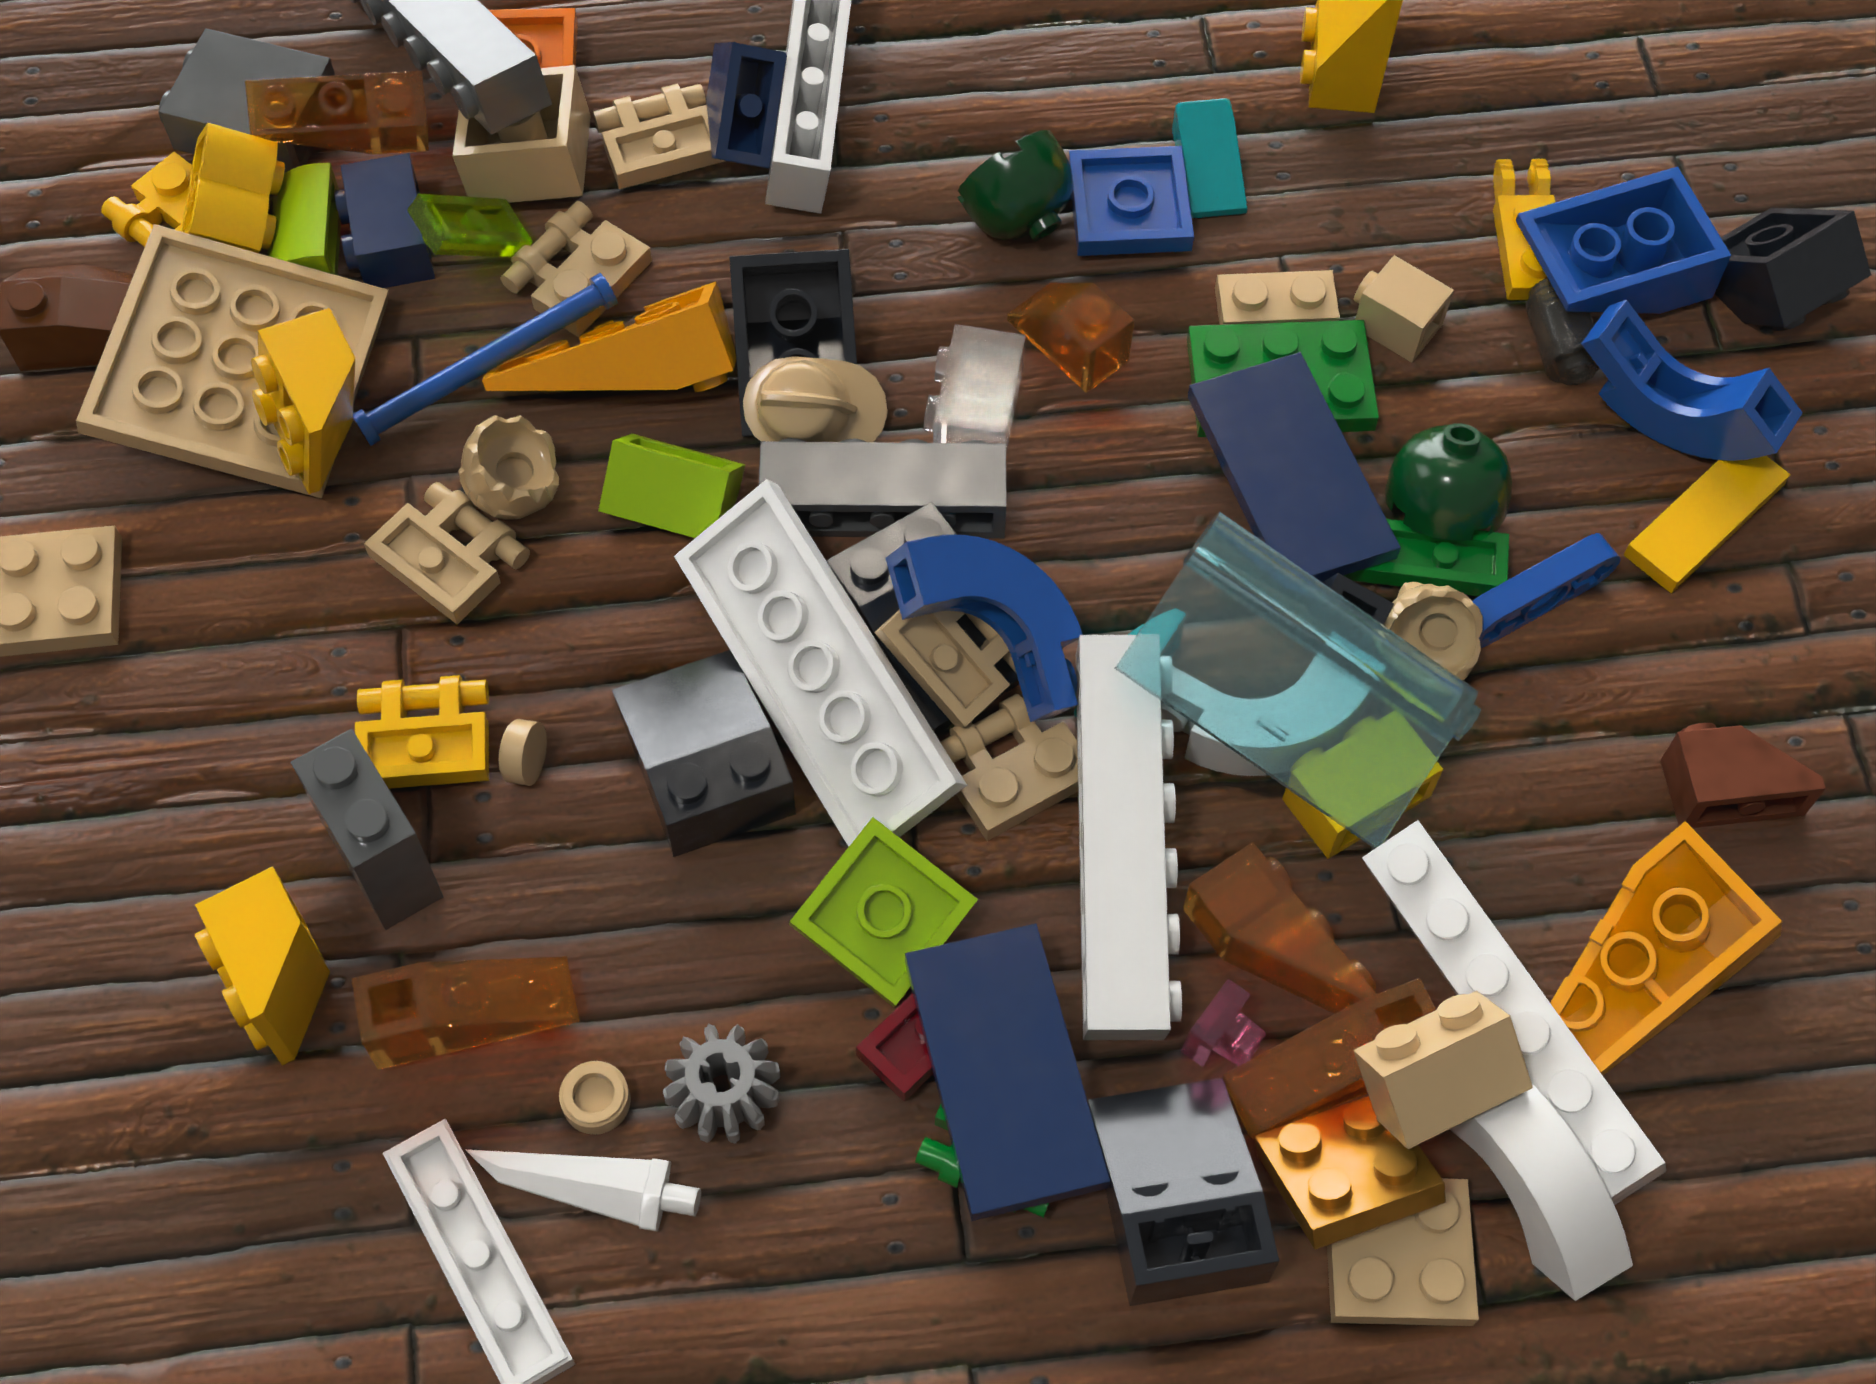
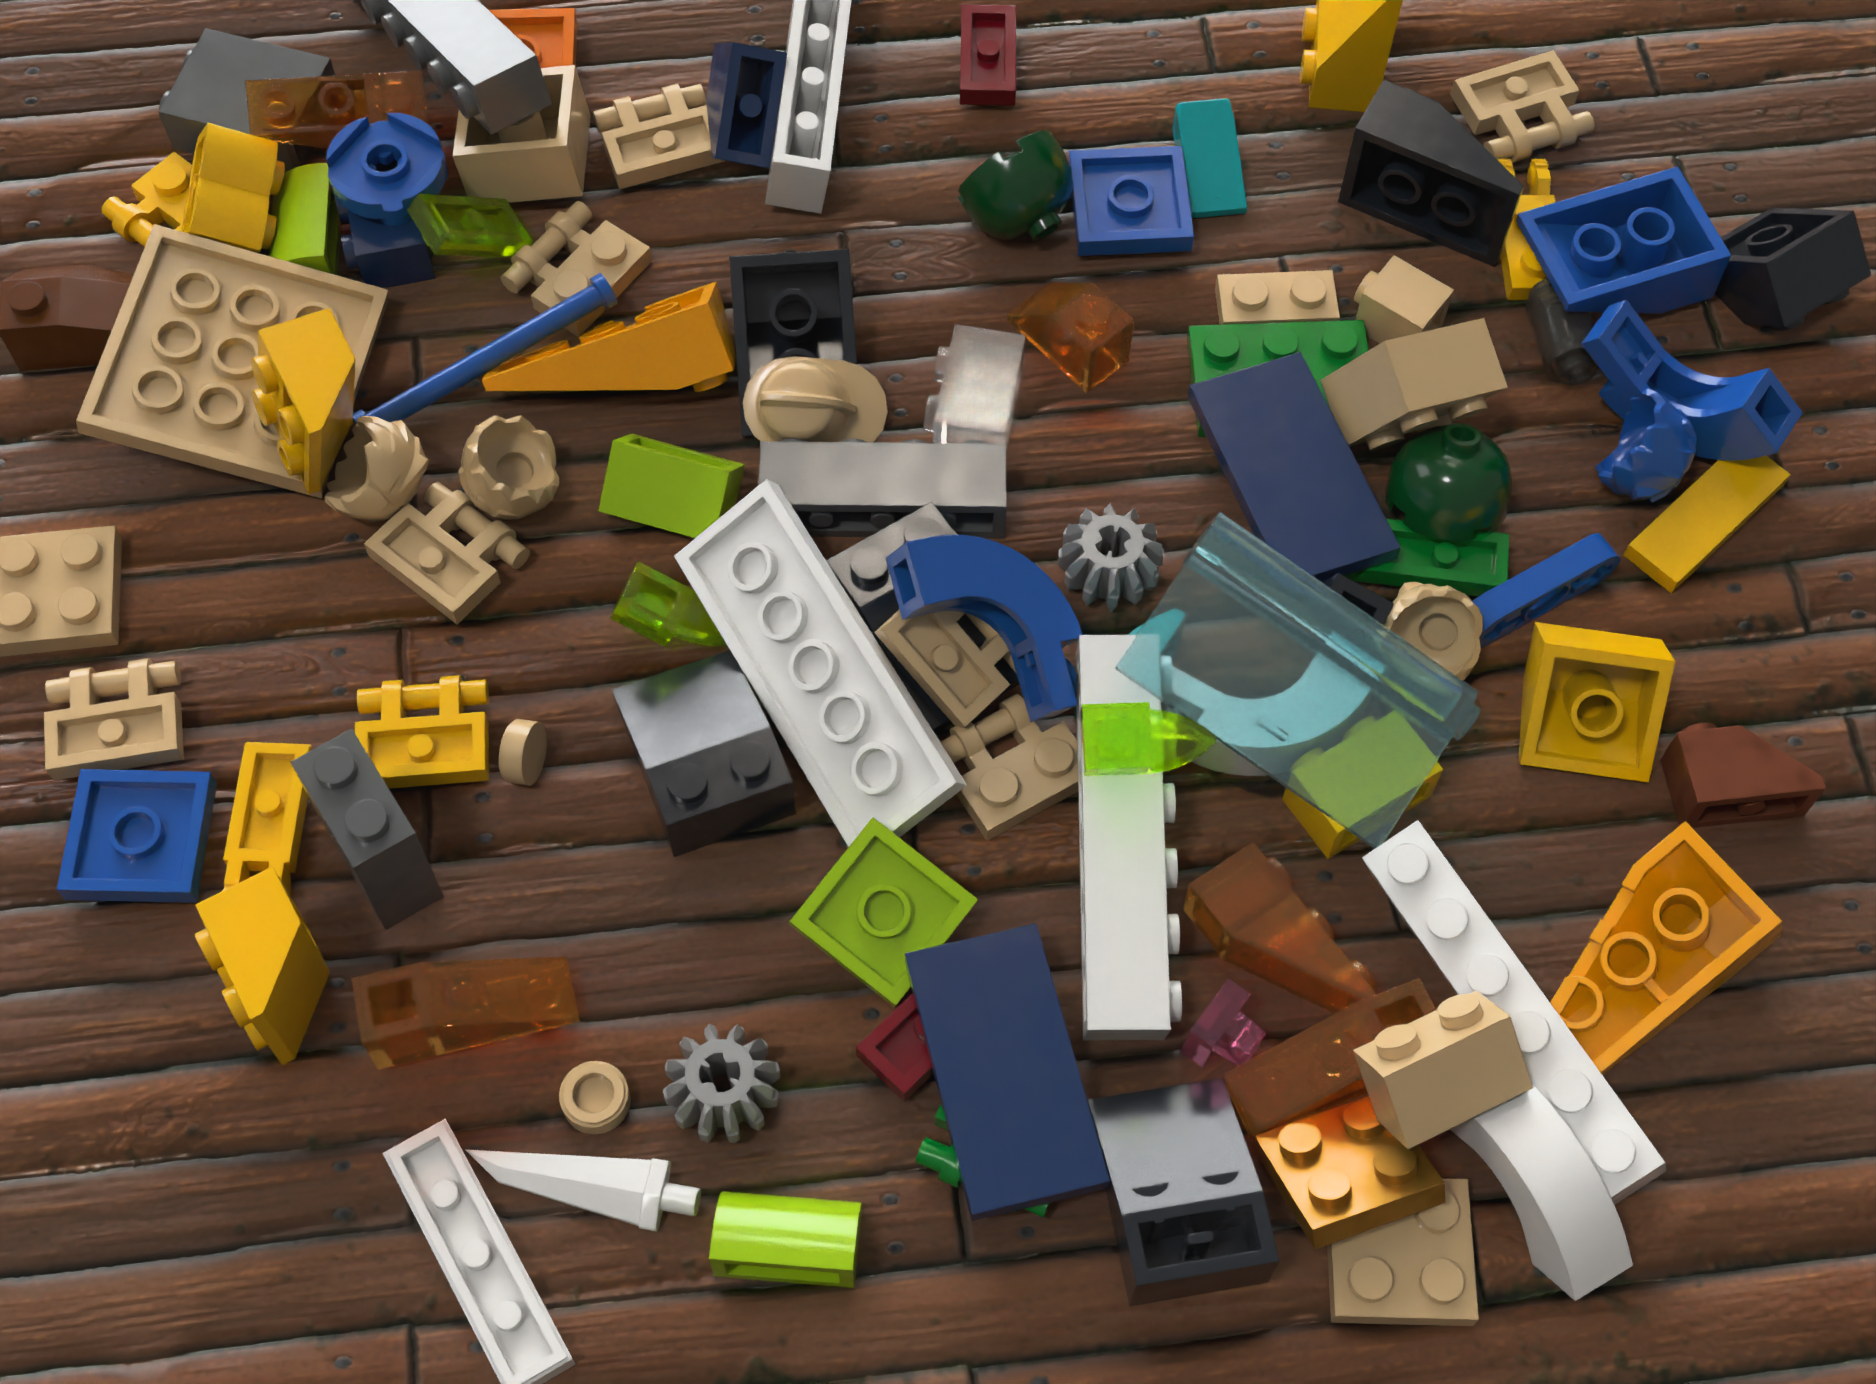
none -> tan plate [44,658,184,781]
none -> blue plate [57,769,217,903]
none -> yellow hinge [222,742,313,894]
none -> tan hair [325,416,429,522]
none -> blue plate [326,113,449,226]
none -> clear neon green plate [610,561,727,647]
none -> lime brick [709,1191,862,1288]
none -> dark red plate [960,4,1016,106]
none -> light grey gear [1058,502,1164,612]
none -> clear neon green plate [1080,702,1216,776]
none -> tan brick [1320,318,1508,451]
none -> black slope [1338,80,1524,267]
none -> tan plate [1450,50,1594,163]
none -> yellow slope [1519,622,1675,783]
none -> blue hair [1595,389,1697,502]

